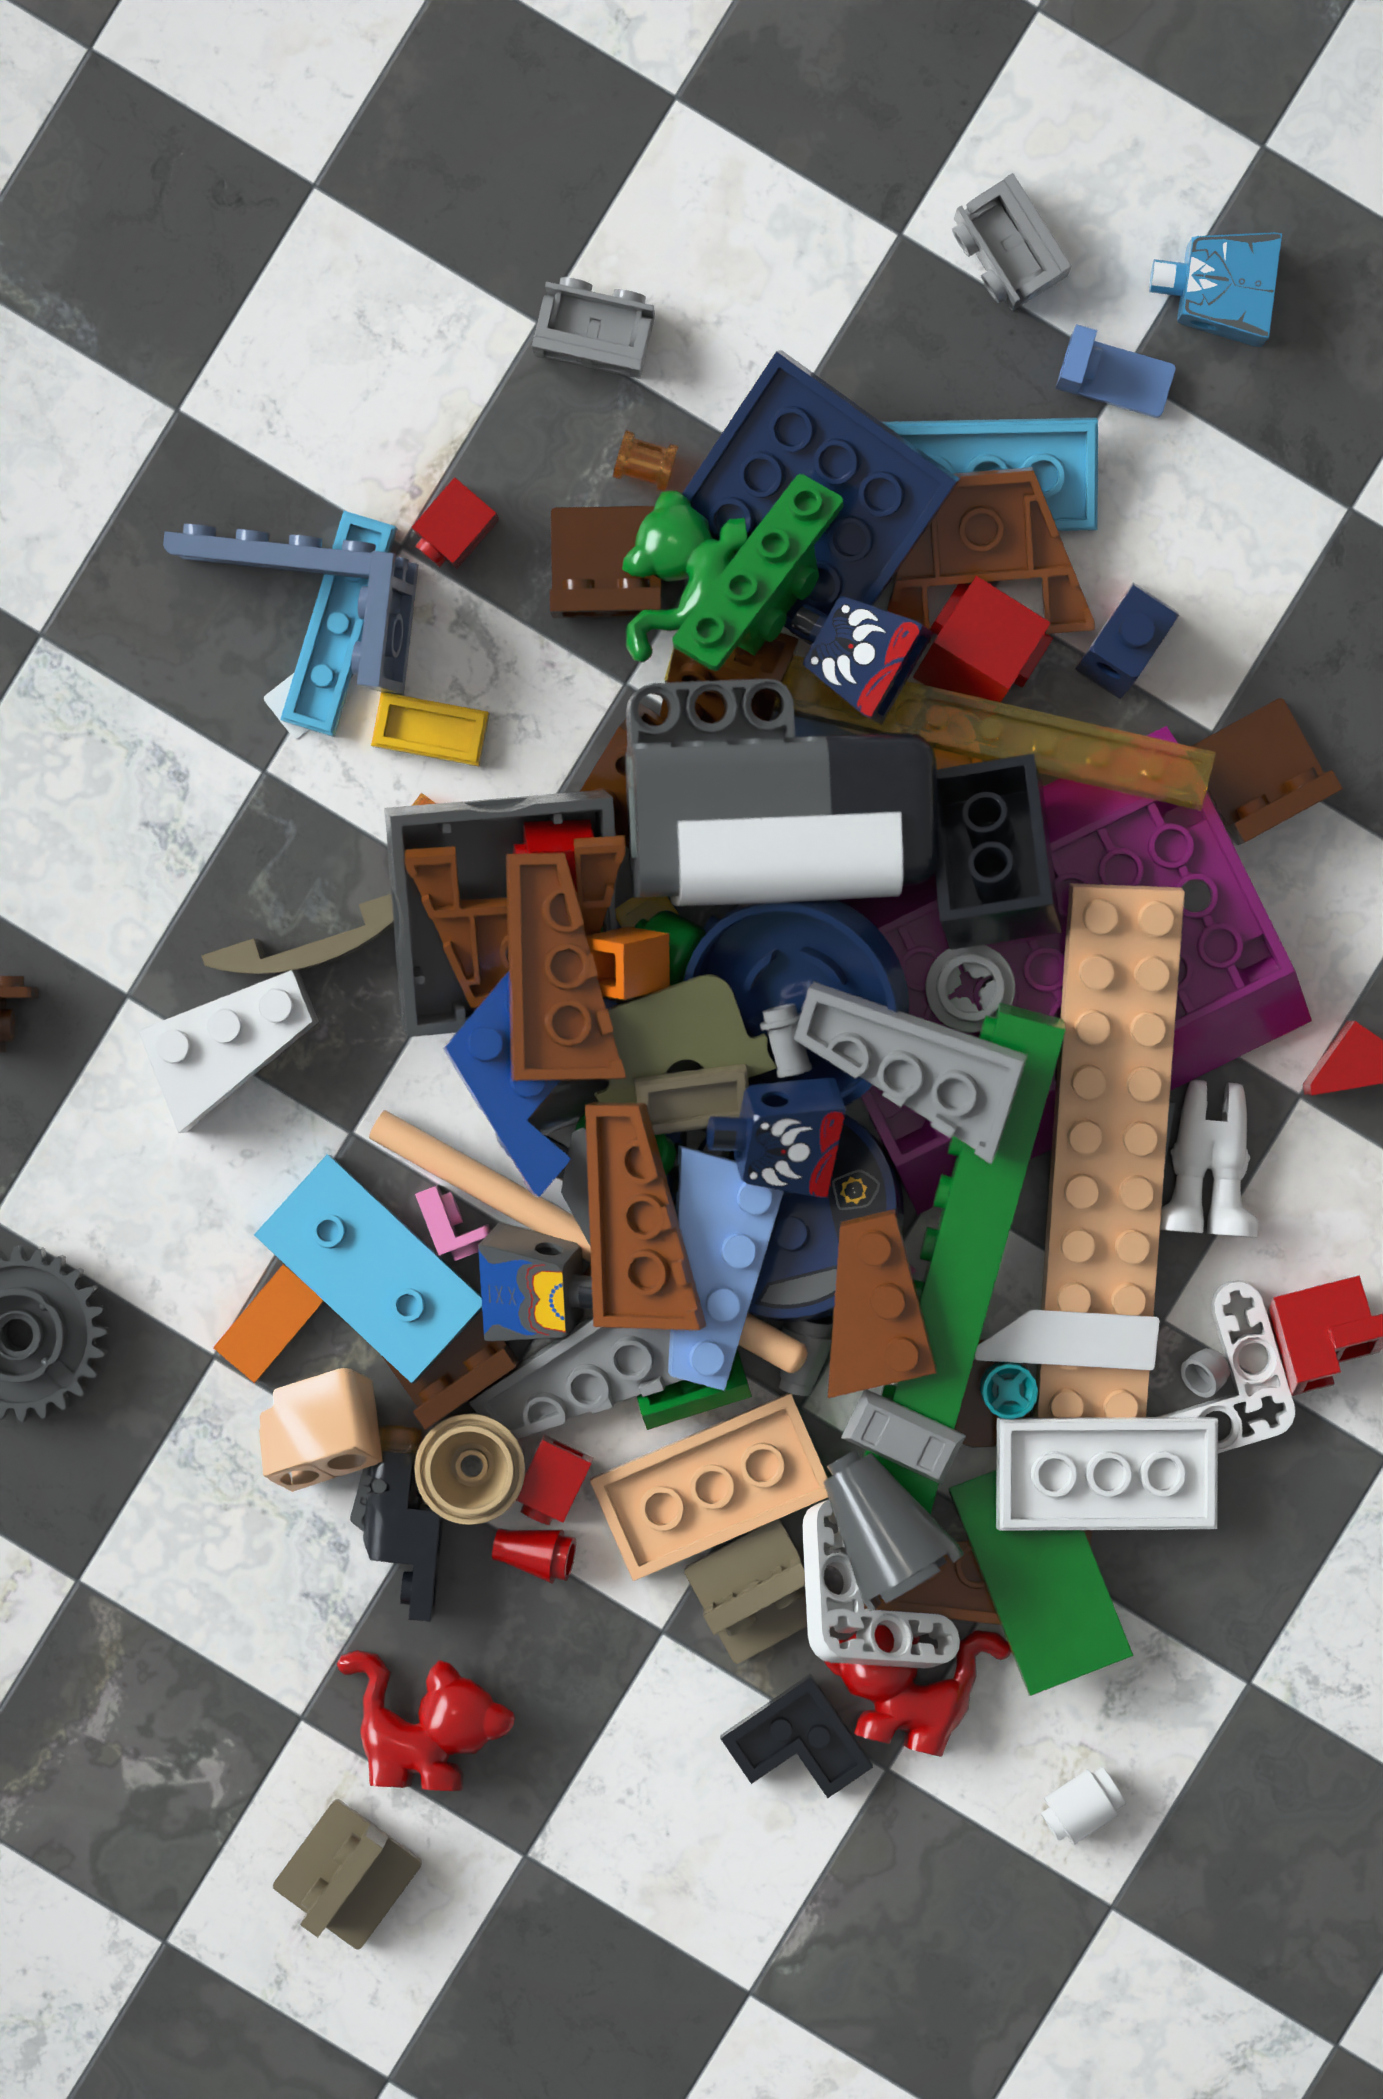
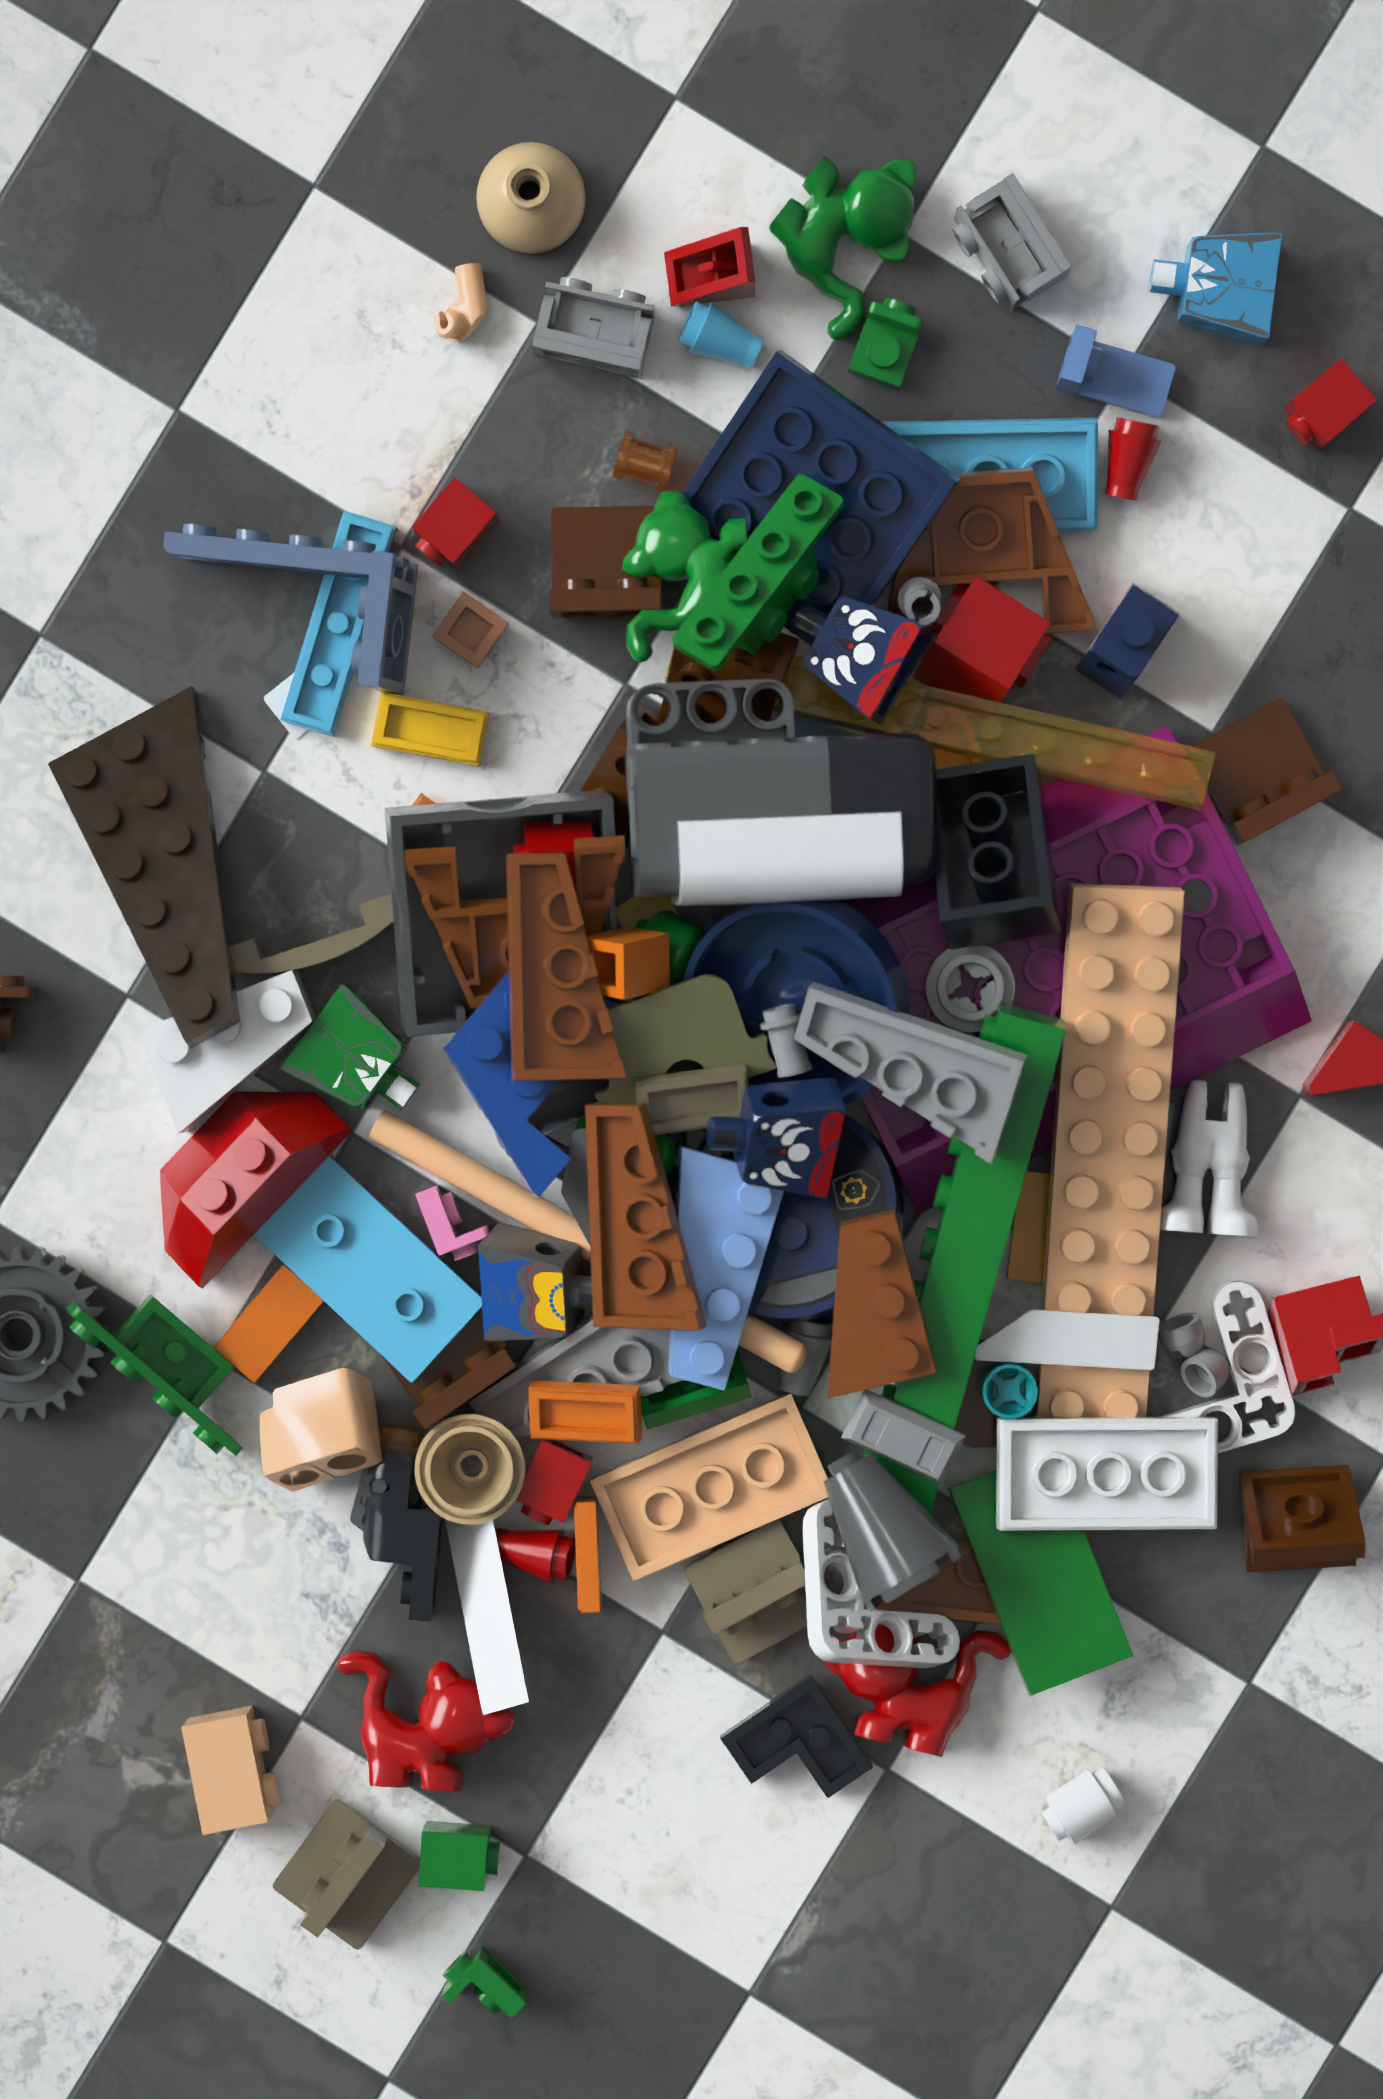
none -> dark brown wing [48,686,240,1048]
none -> green bracket [66,1294,243,1456]
none -> red wedge [160,1091,353,1289]
none -> light nougat brick [181,1705,280,1835]
none -> green torso [280,984,421,1110]
none -> green brick [418,1821,500,1891]
none -> nougat plate [432,591,509,669]
none -> light nougat arm [434,263,488,342]
none -> green bracket [441,1945,530,2019]
none -> white sticker [445,1519,529,1715]
none -> tan piece [476,142,586,254]
none -> orange tile [528,1380,642,1444]
none -> orange tile [574,1496,602,1613]
none -> red slope [664,227,755,307]
none -> medium azure cone [678,301,764,369]
none -> green animal [769,156,917,341]
none -> green bracket [848,298,924,390]
none -> light grey pin [897,576,942,625]
none -> light orange tile [1006,1171,1050,1284]
none -> red cone [1105,417,1162,501]
none -> light grey hinge [1158,1313,1205,1358]
none -> reddish brown bracket [1239,1465,1366,1573]
none -> red brick [1283,358,1377,451]

